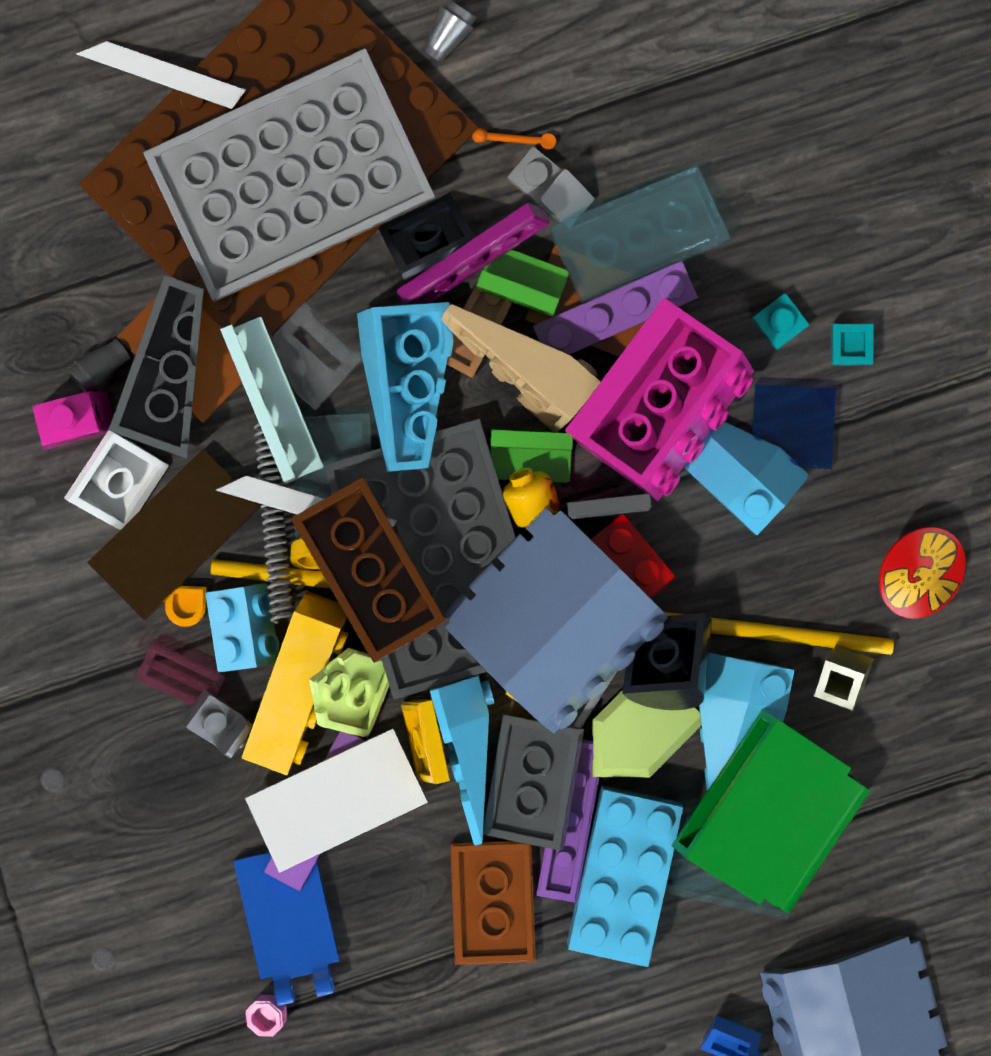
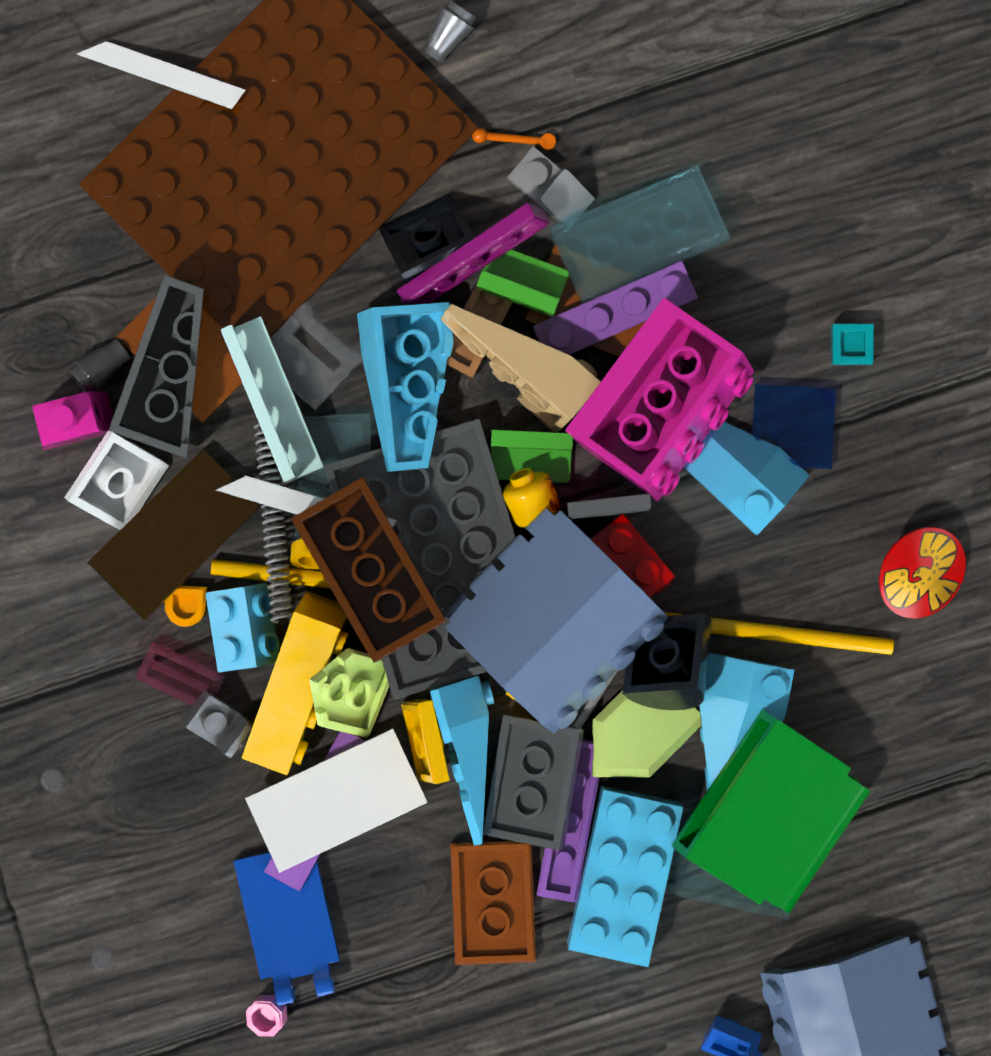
light grey plate [143,49,435,302] -> none
teal plate [752,293,809,350] -> none
olive brick [814,645,874,711] -> none

